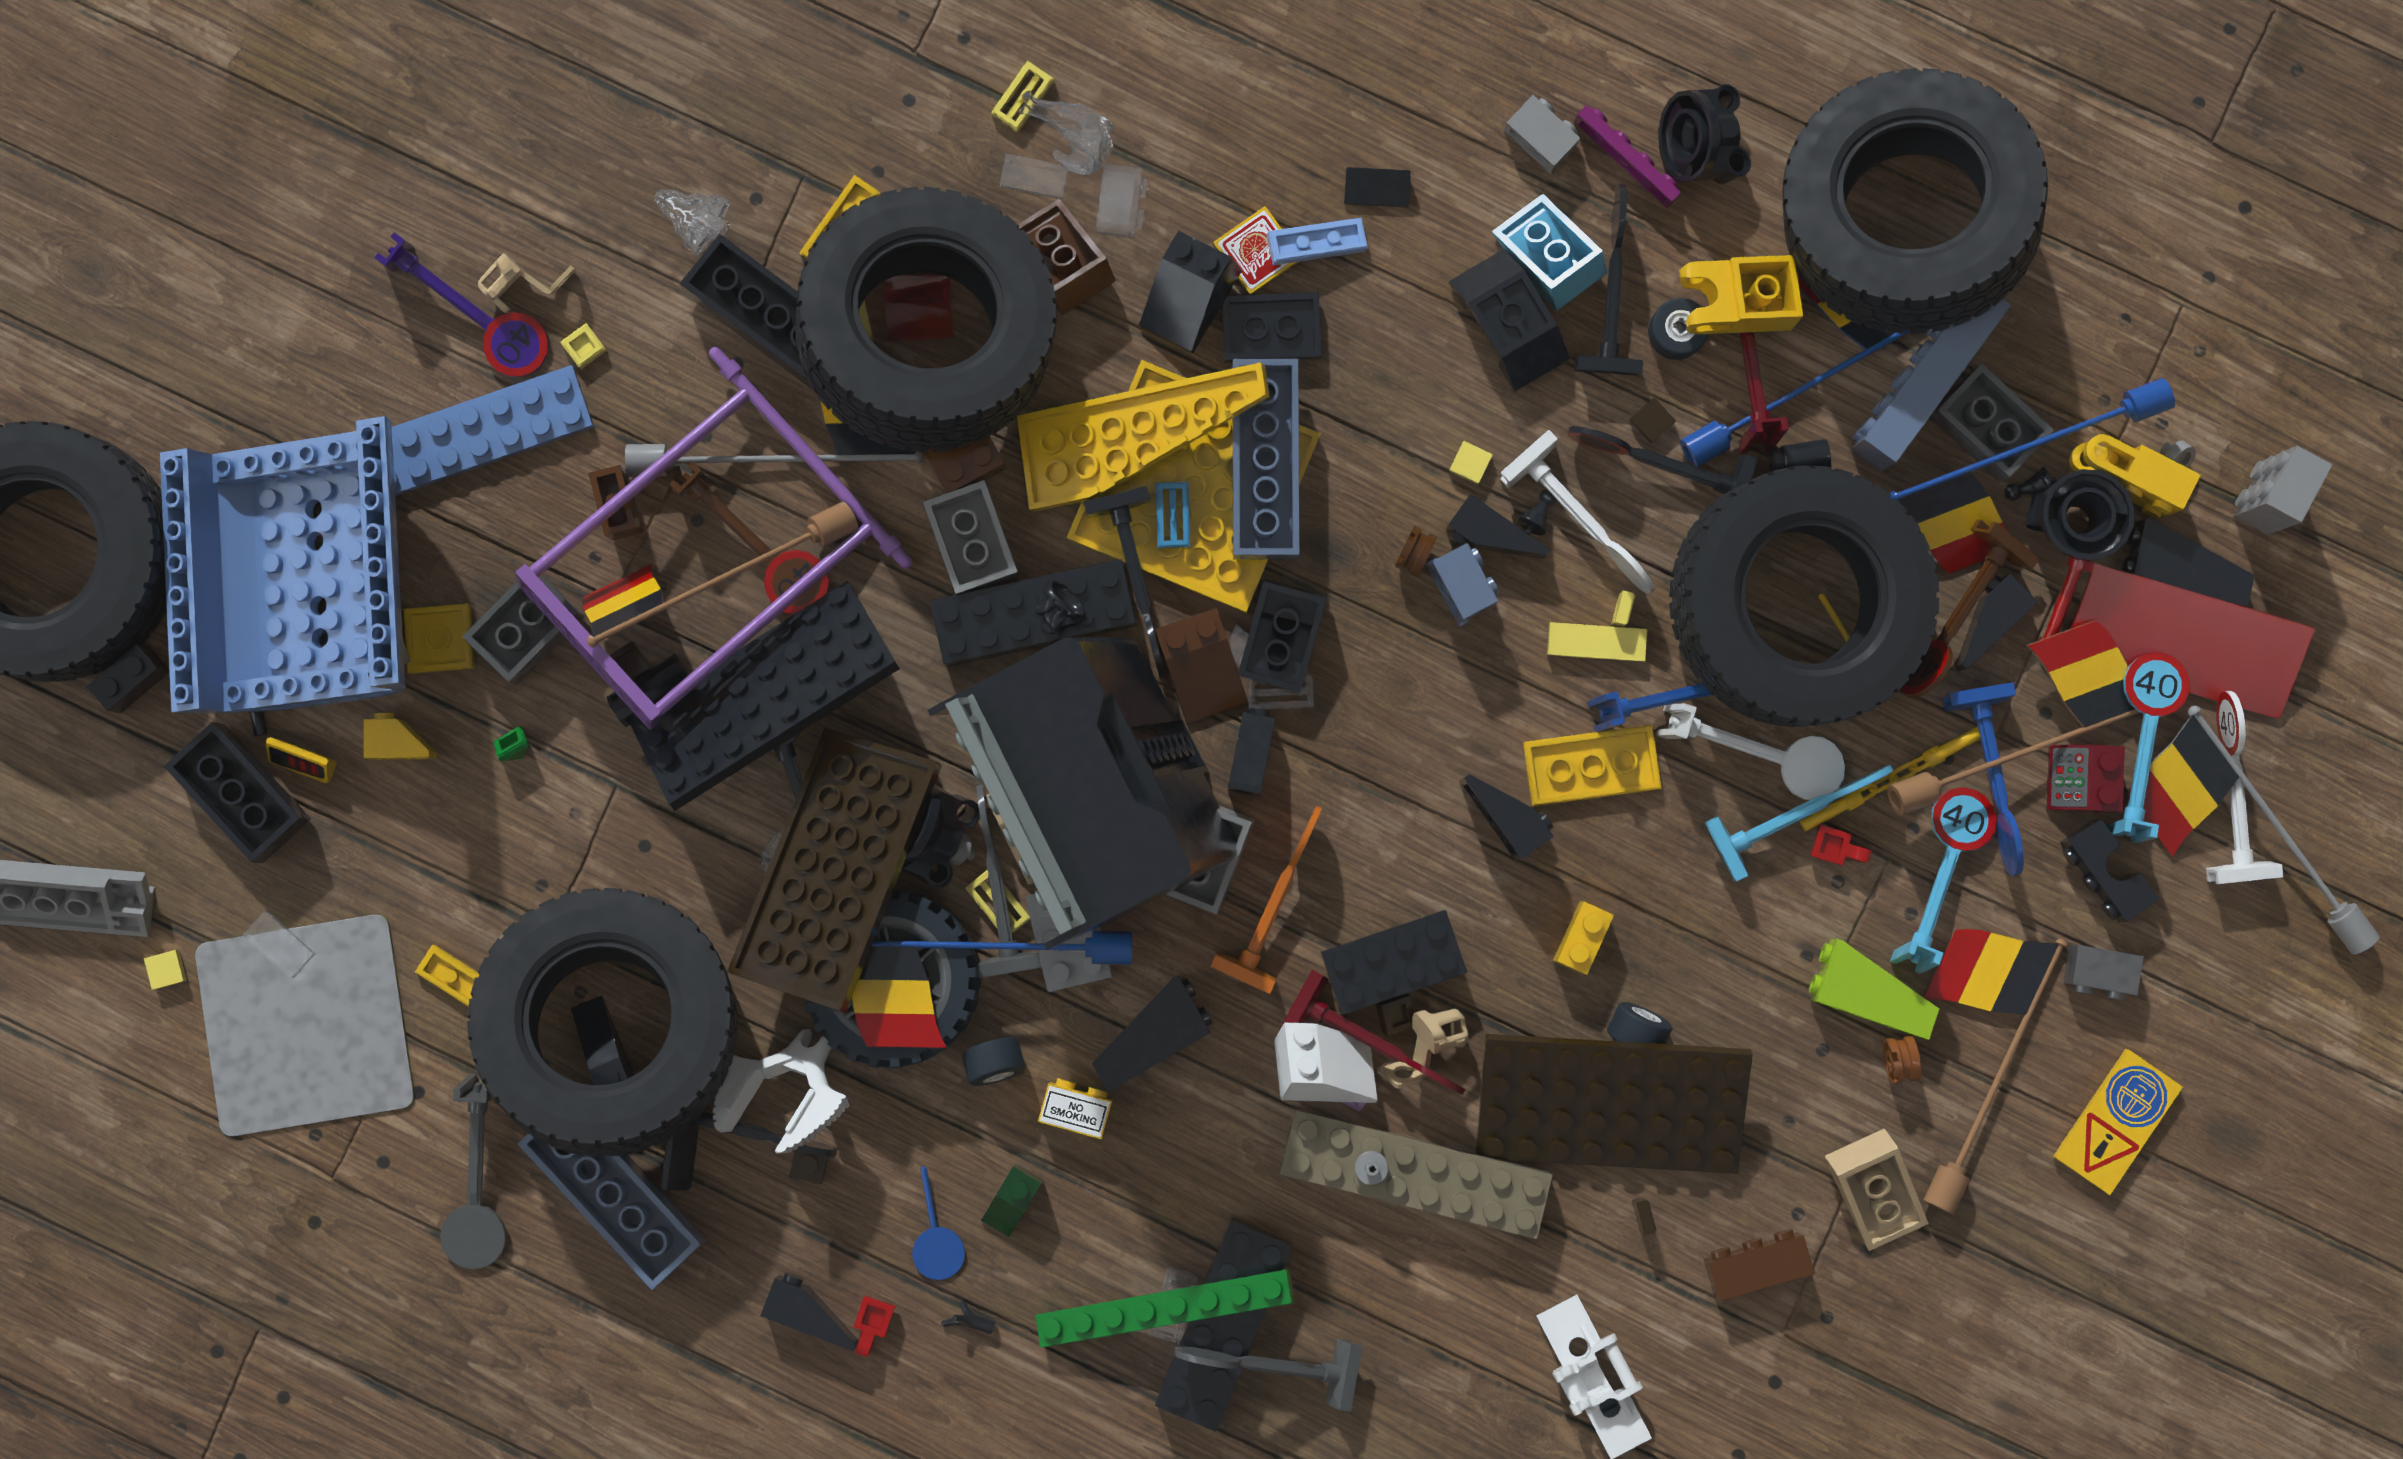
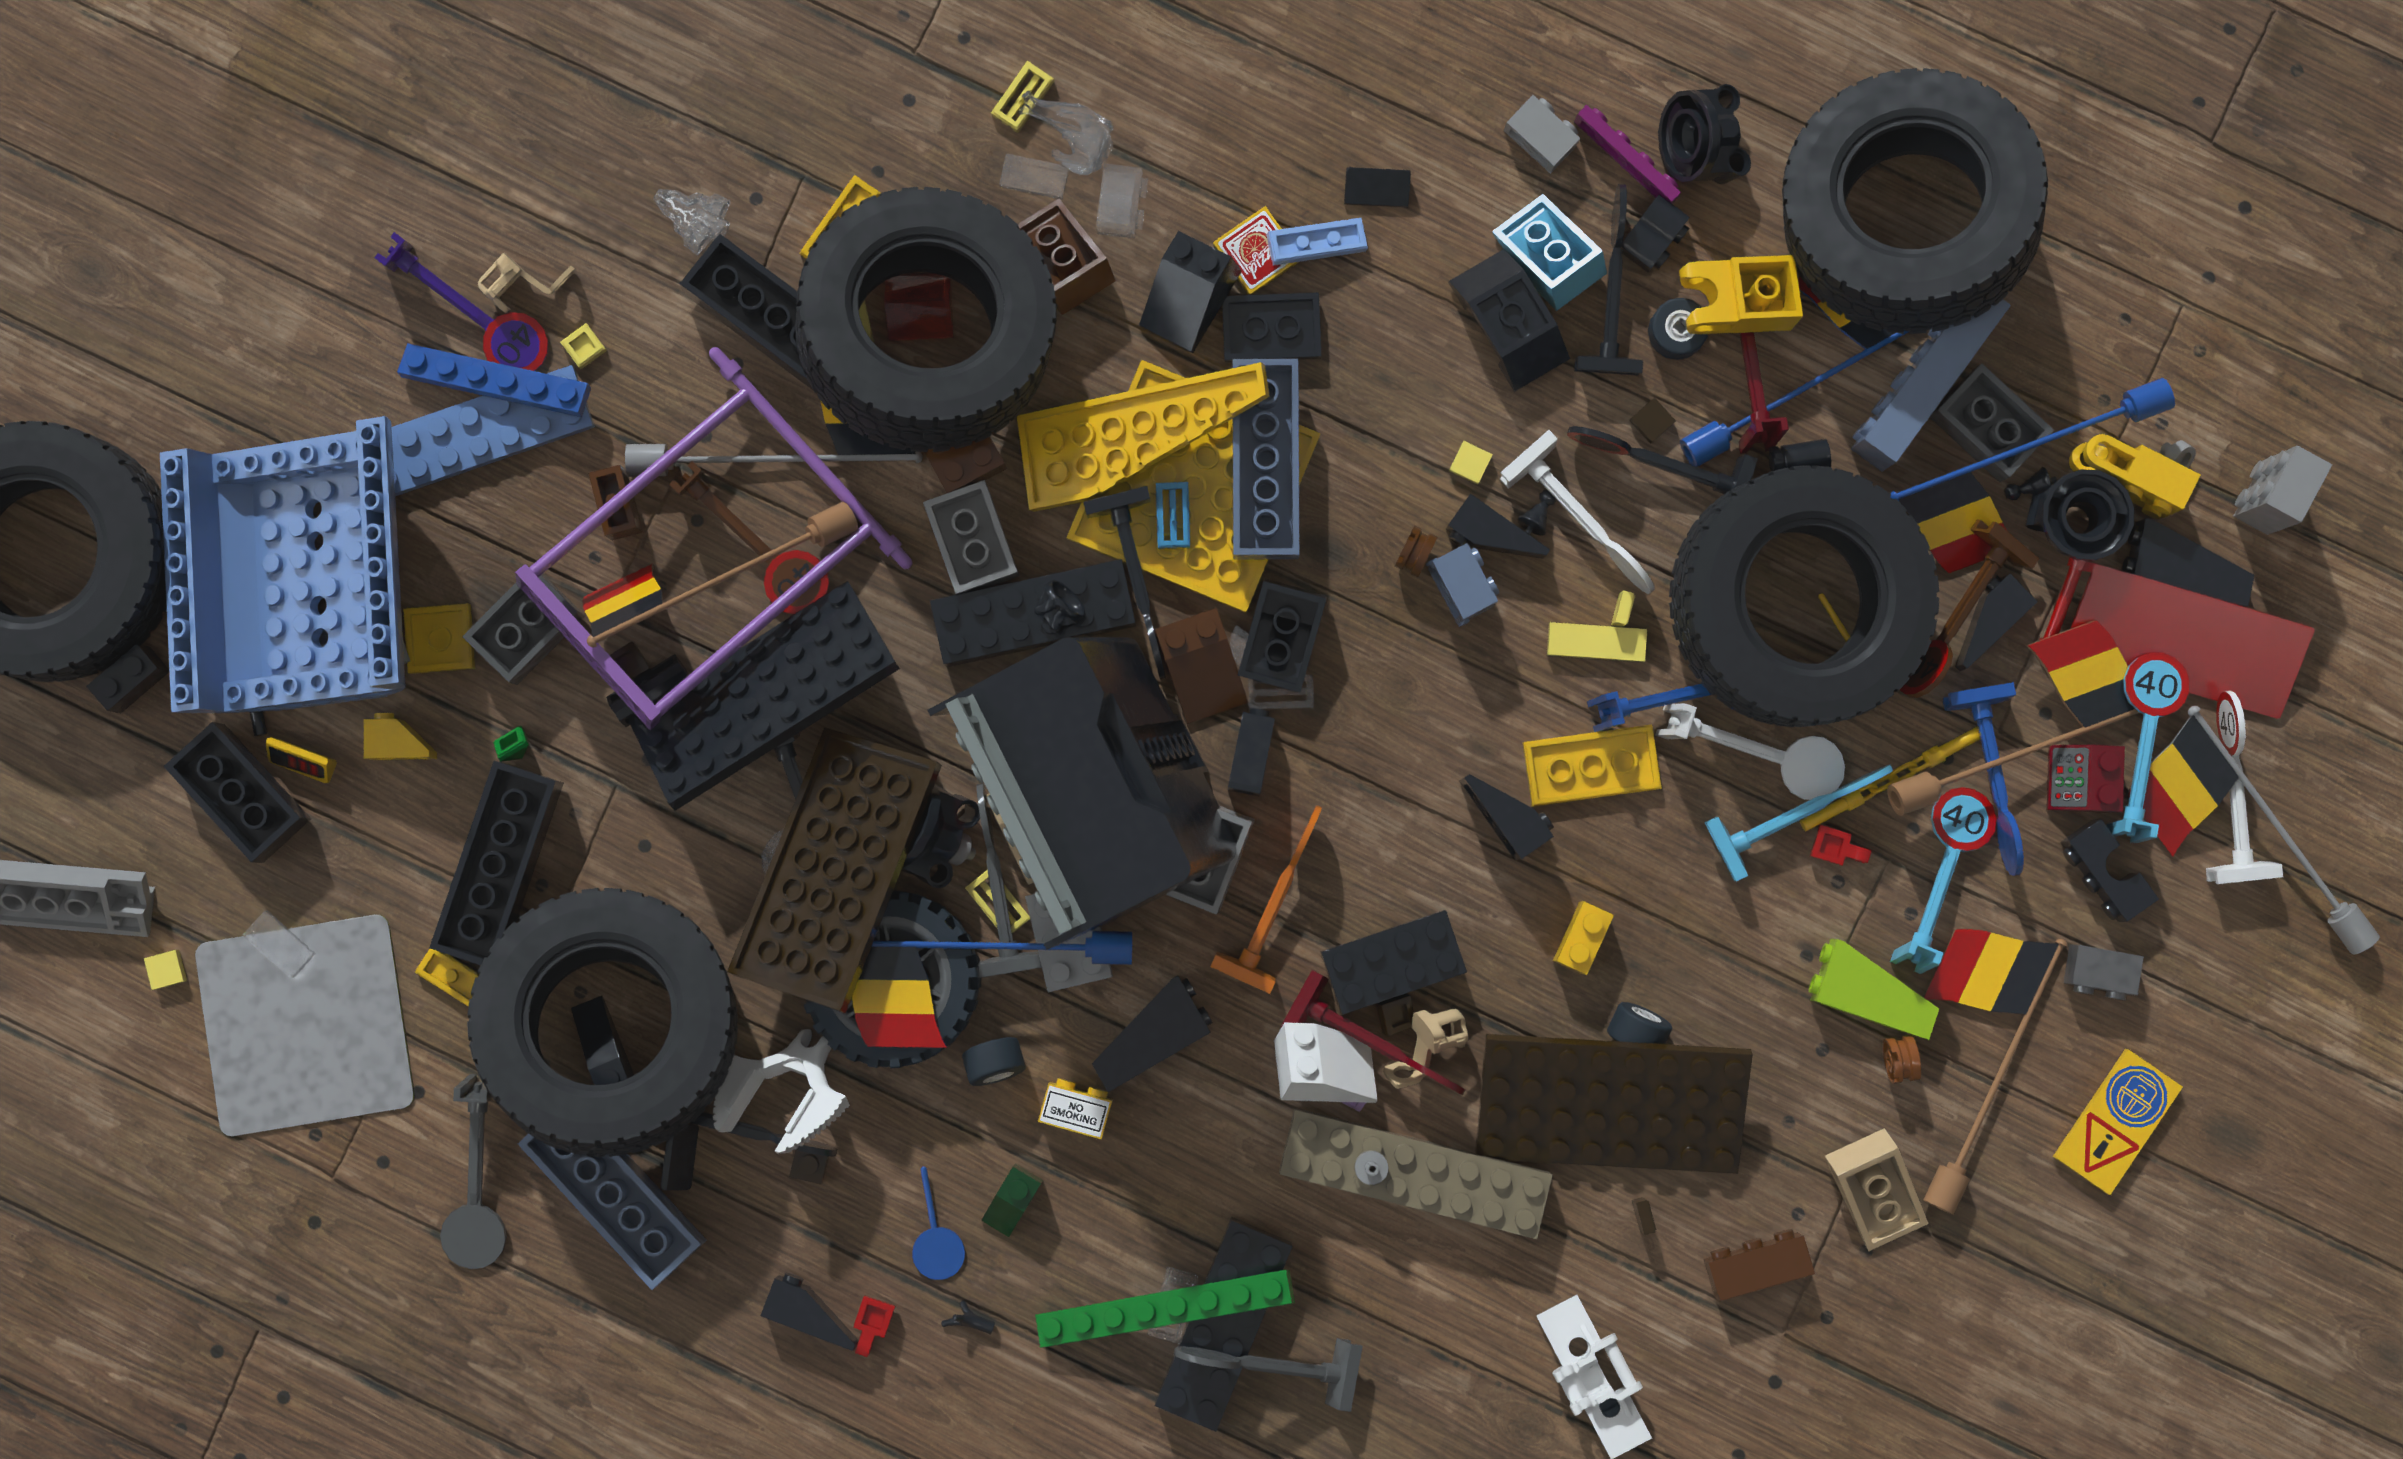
none -> blue plate [397,343,591,417]
none -> black brick [429,761,564,965]
none -> black brick [1621,195,1690,273]

